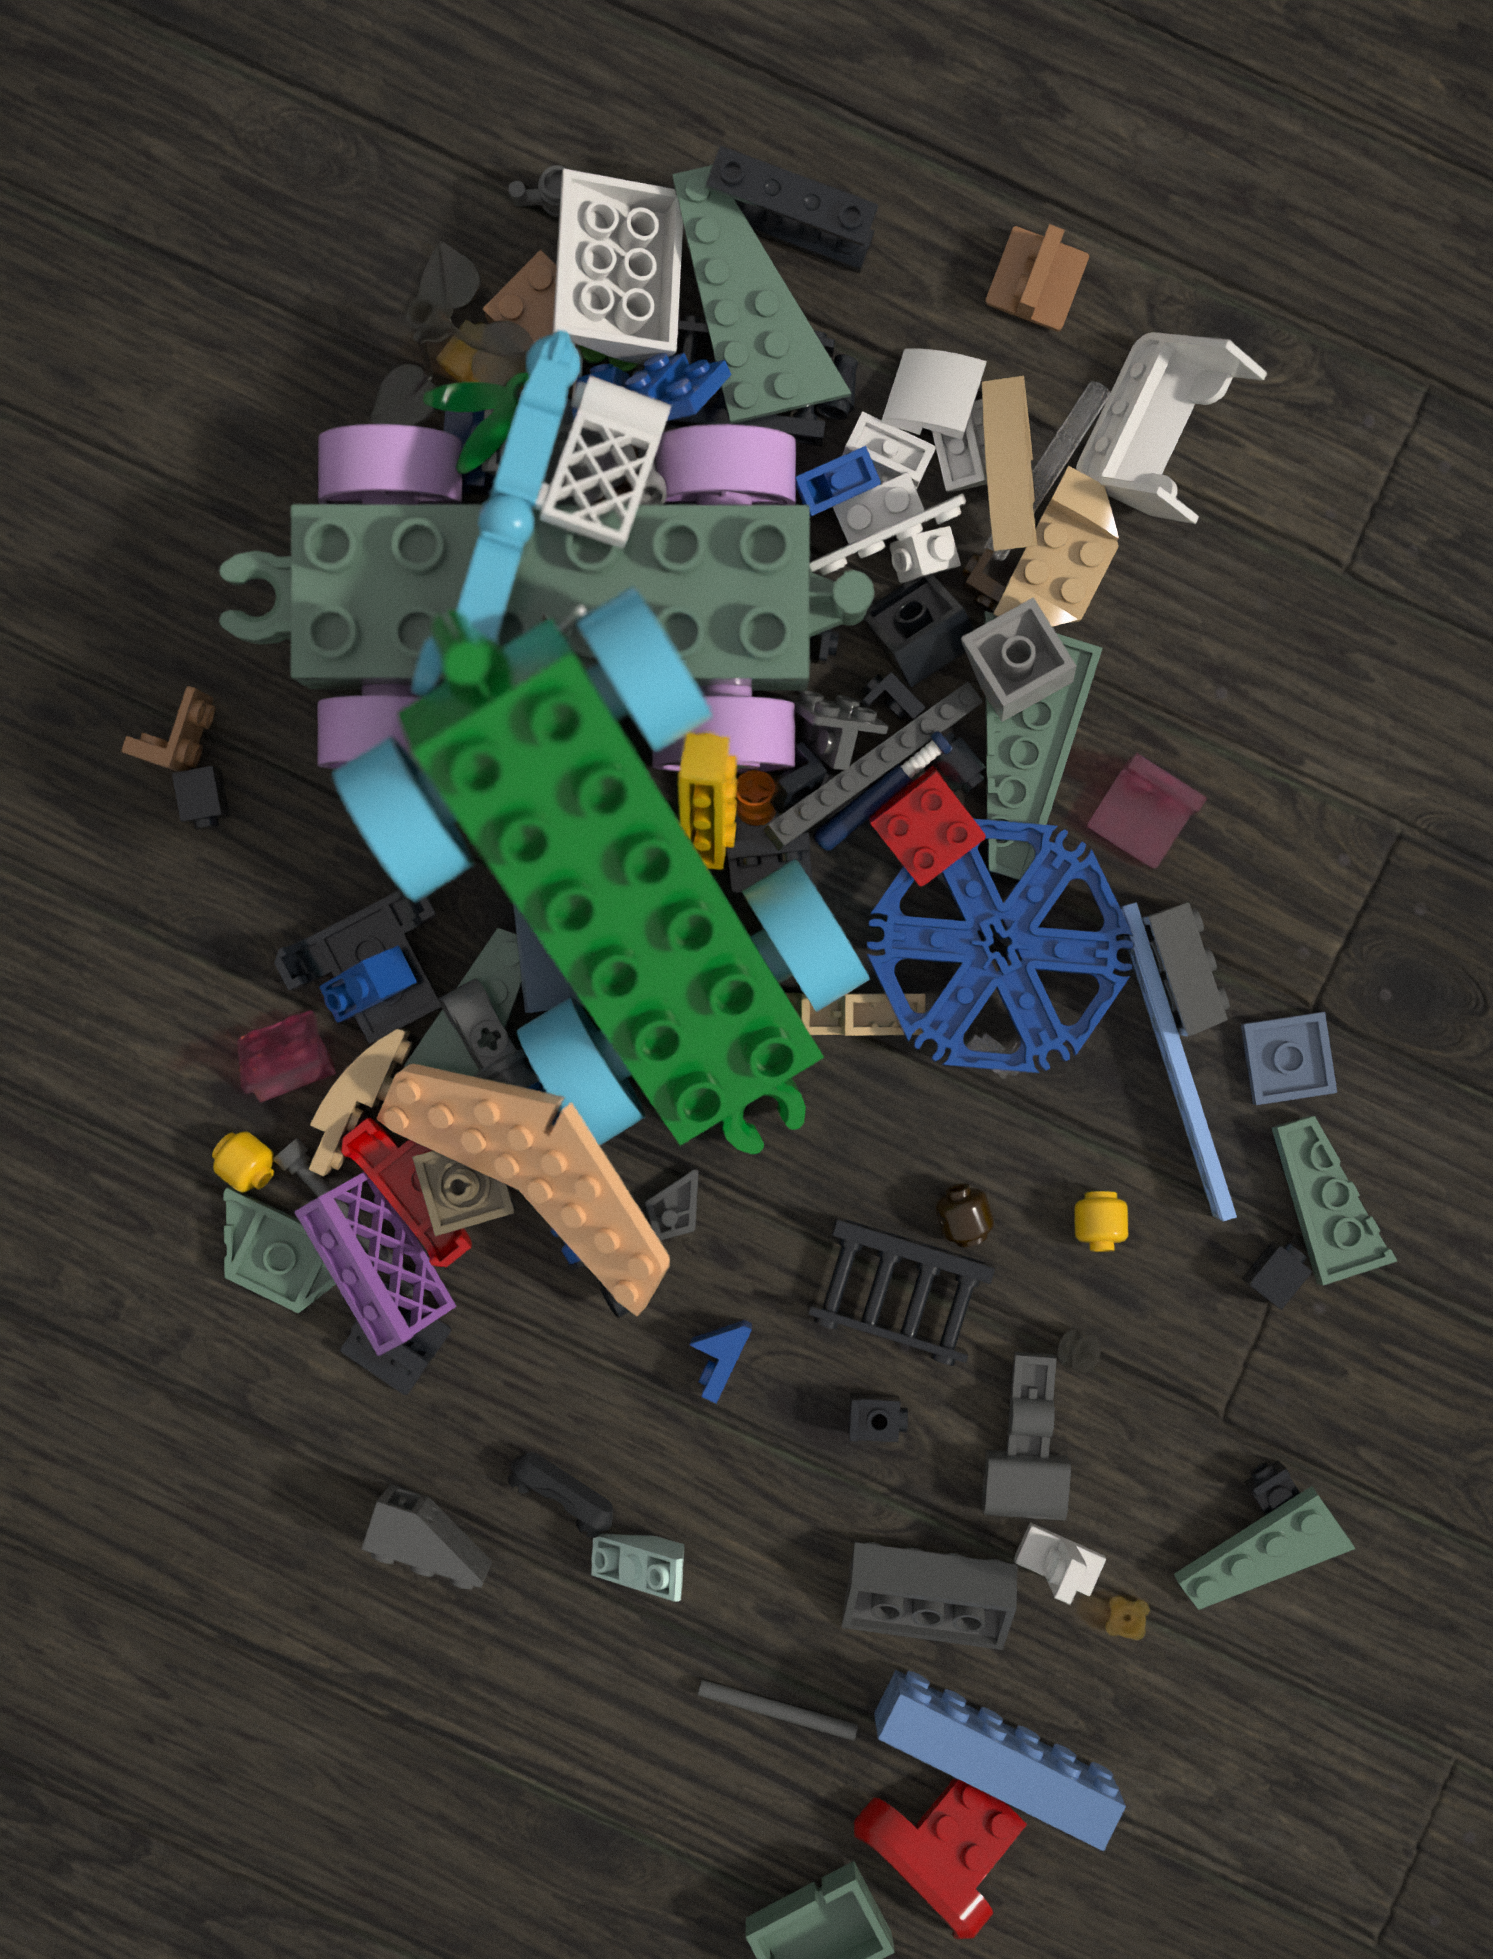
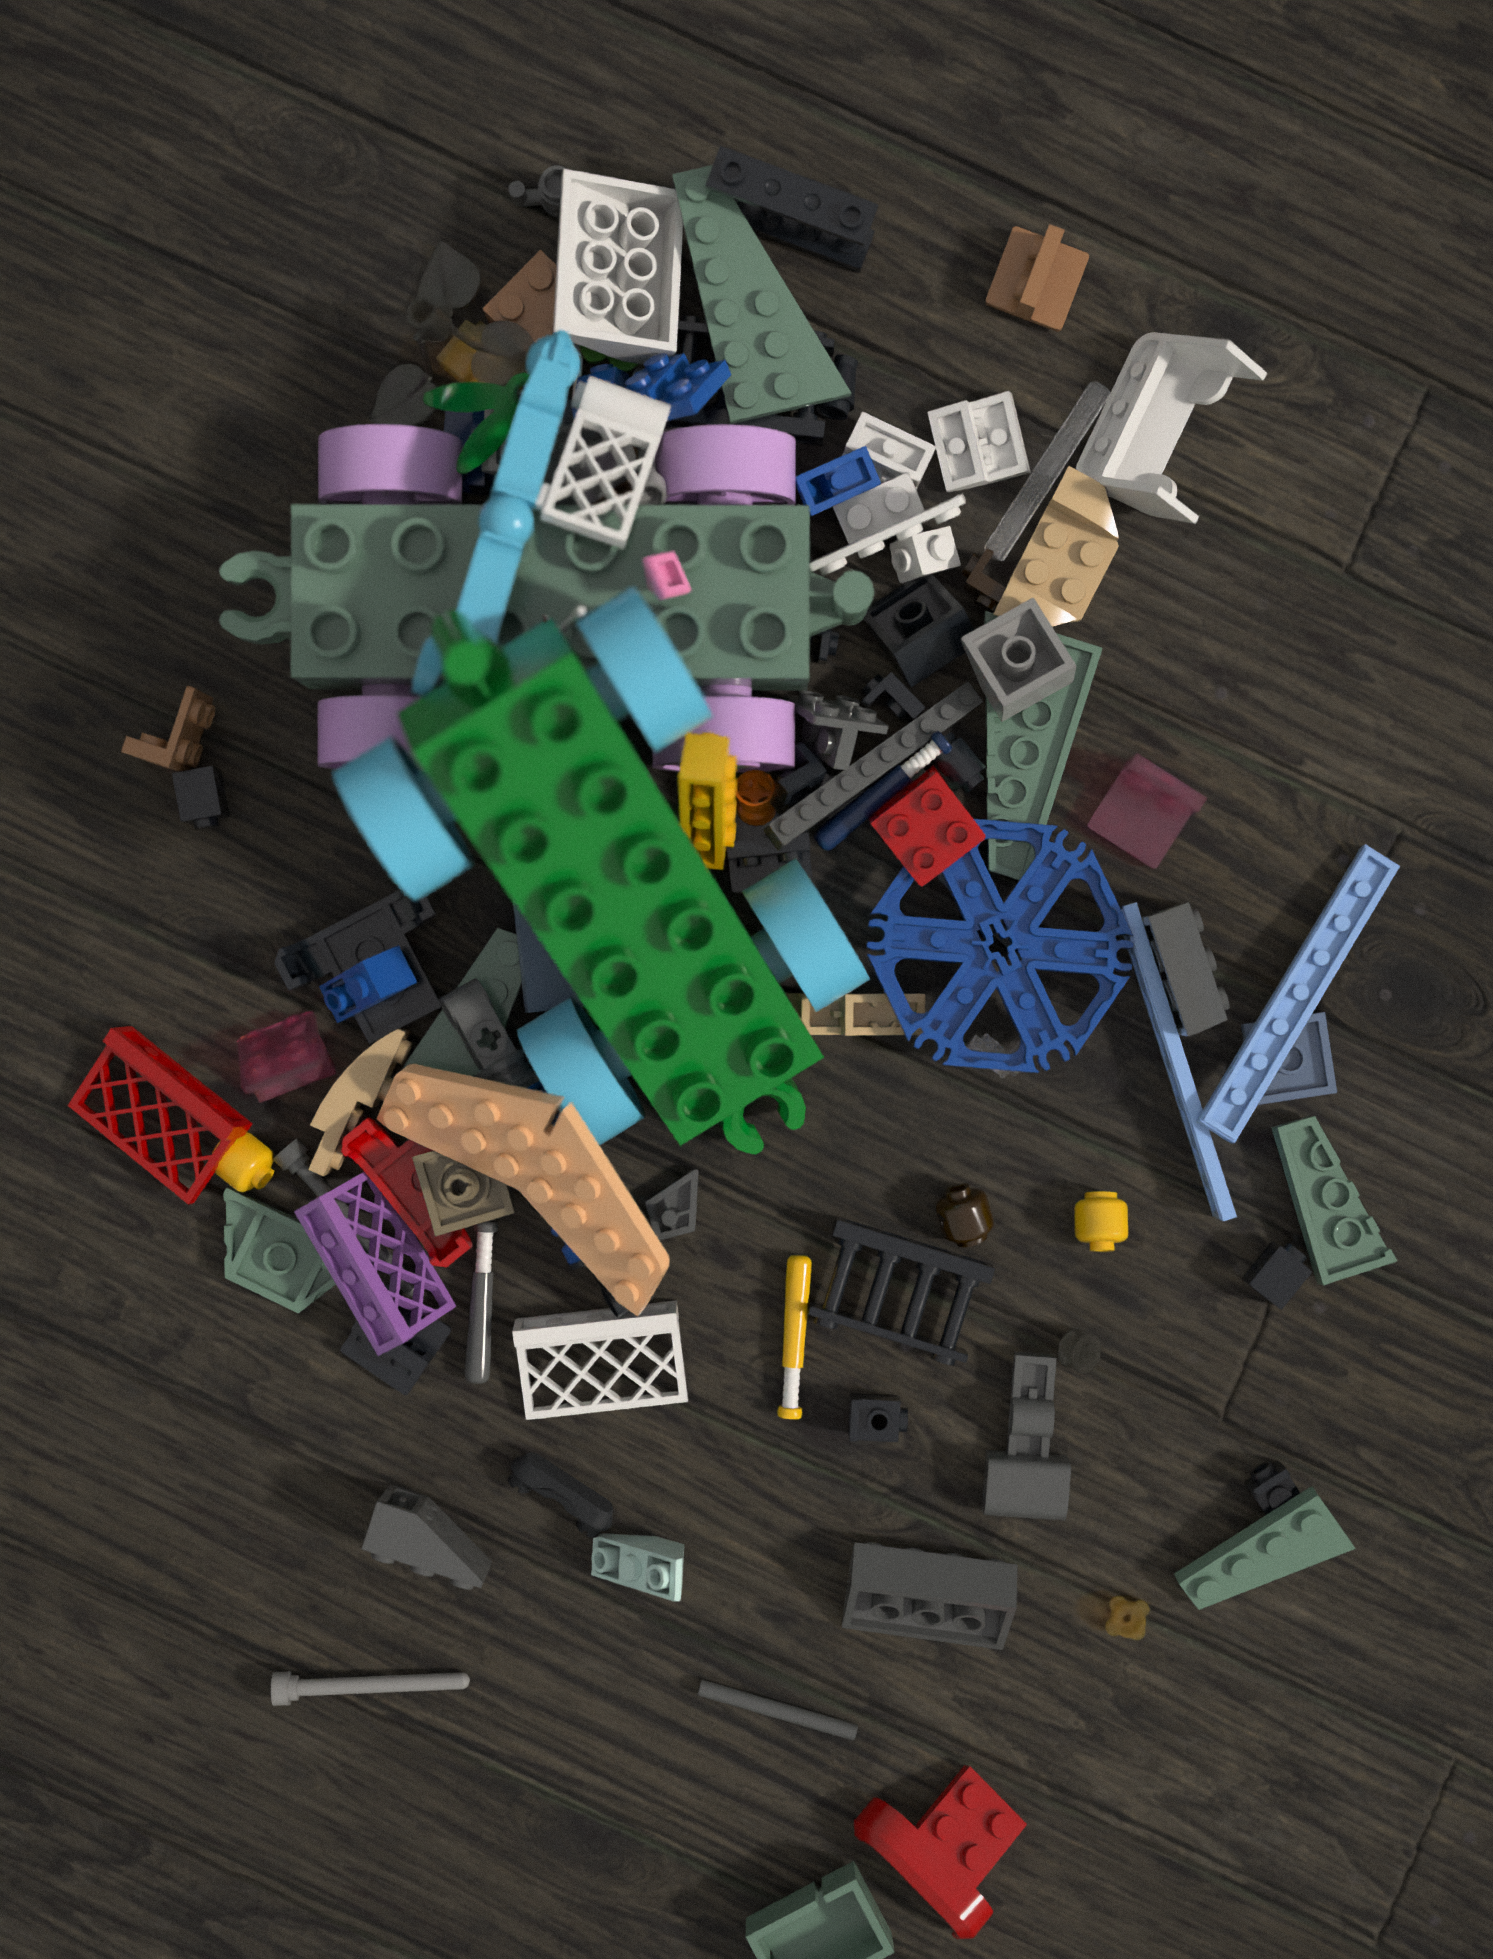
blue slope [690,1320,752,1403] -> none
medium blue brick [874,1670,1126,1851] -> none
white slope [881,348,987,440] -> none
tan slope [982,376,1037,551] -> none
white bracket [1013,1522,1106,1604] -> none
none -> red fence [67,1026,253,1205]
none -> light grey piece [271,1671,470,1706]
none -> dark grey piece [465,1220,498,1384]
none -> white fence [512,1300,688,1420]
none -> bright pink slope [642,551,691,600]
none -> yellow piece [777,1255,812,1419]
none -> light blue tile [1196,844,1400,1144]

